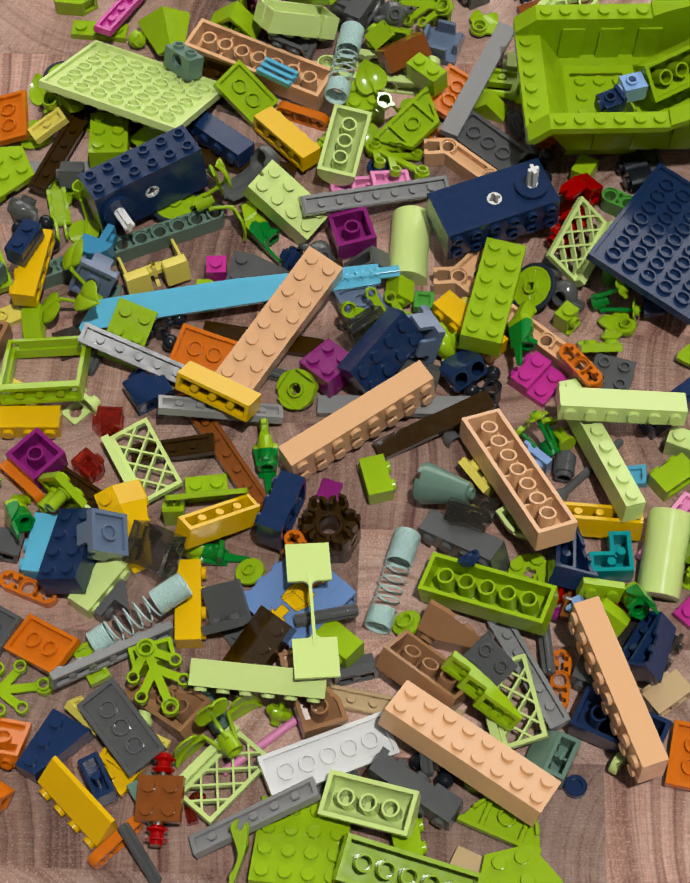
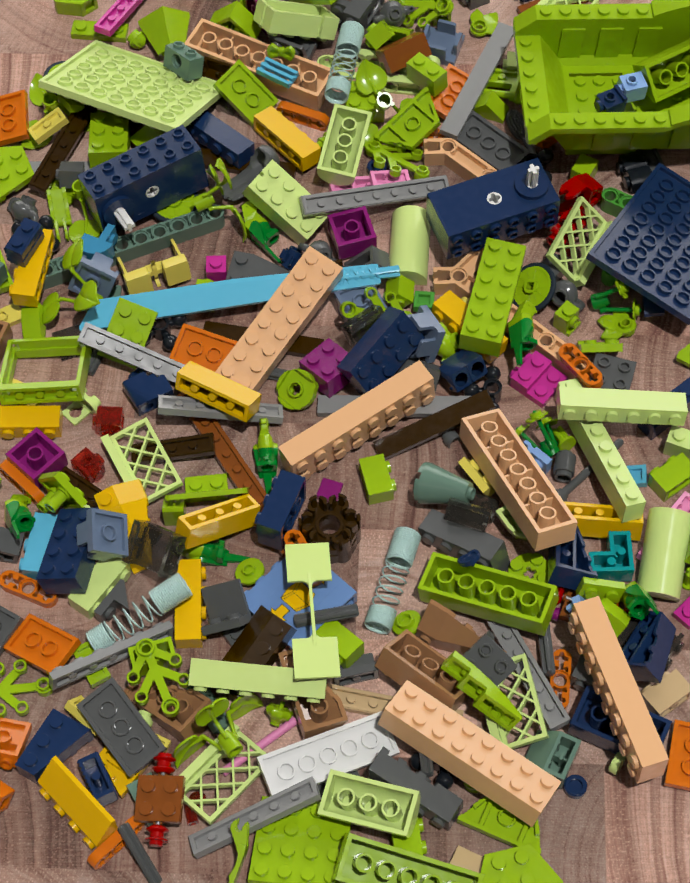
none -> lime piece [267,43,295,61]

